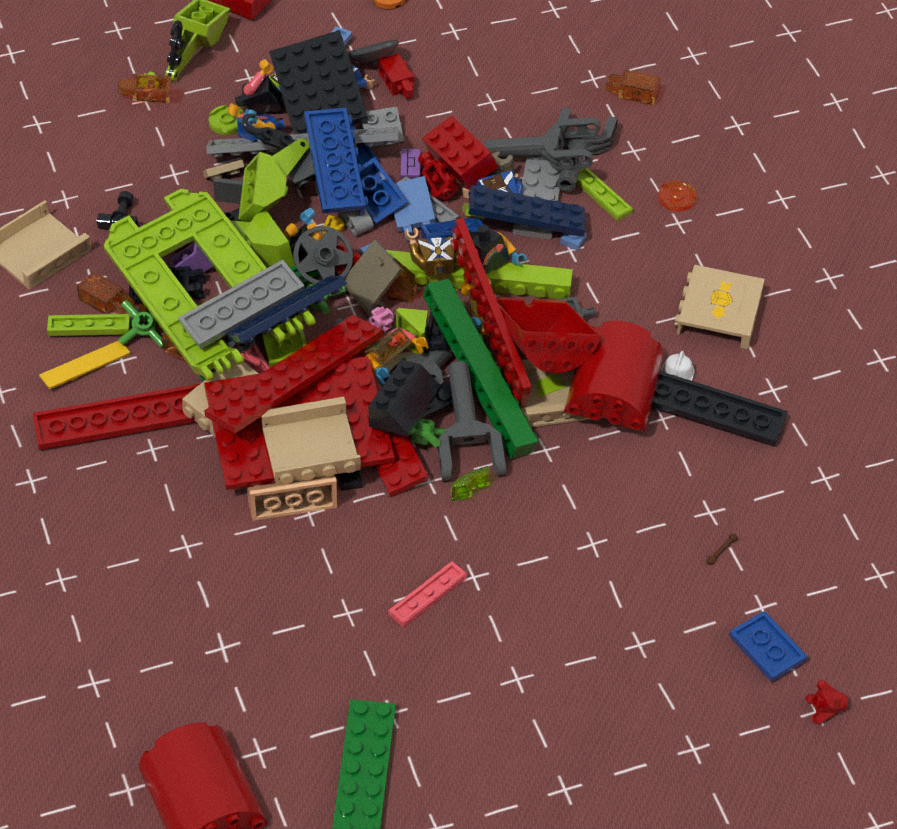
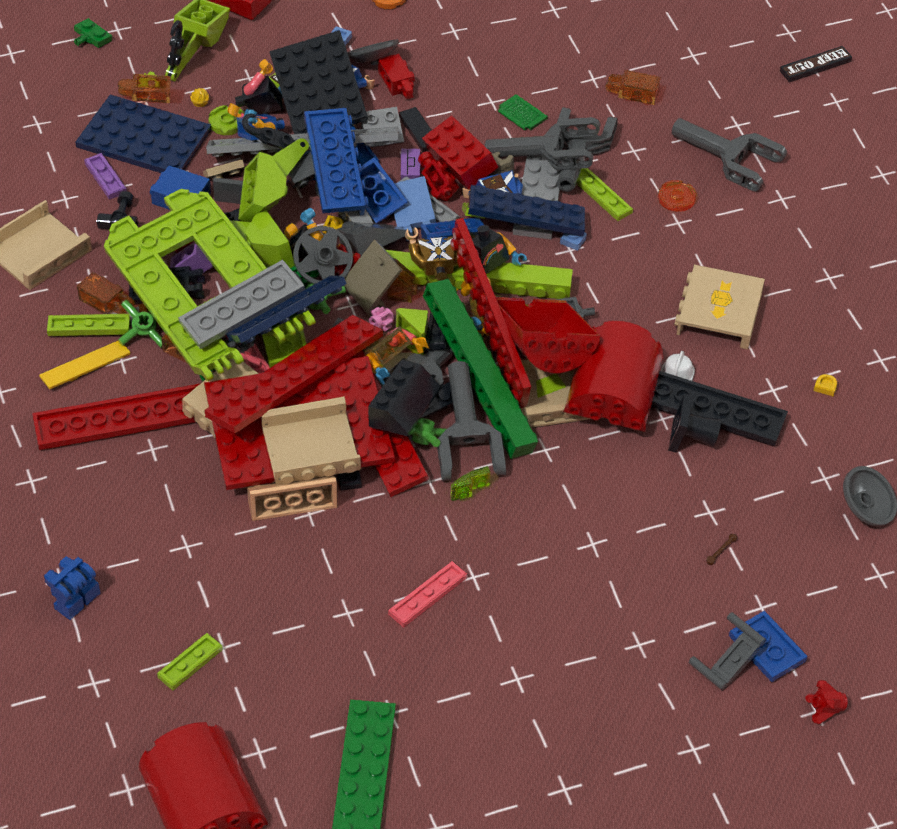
none -> blue hips [44,556,100,620]
none -> green plate [74,18,112,48]
none -> dark blue plate [75,94,212,173]
none -> medium lavender tile [84,153,126,200]
none -> blue brick [150,166,211,210]
none -> lime tile [157,633,223,691]
none -> yellow plate [190,88,209,107]
none -> dark grey slope [337,221,411,256]
none -> black tile [399,107,432,152]
none -> green window [498,94,548,131]
none -> black plant [668,394,721,453]
none -> dark grey piece [672,118,787,191]
none -> dark grey plate [688,612,766,690]
none -> tile [780,46,852,82]
none -> yellow tile [814,374,837,396]
none -> dark grey dish [843,466,897,526]

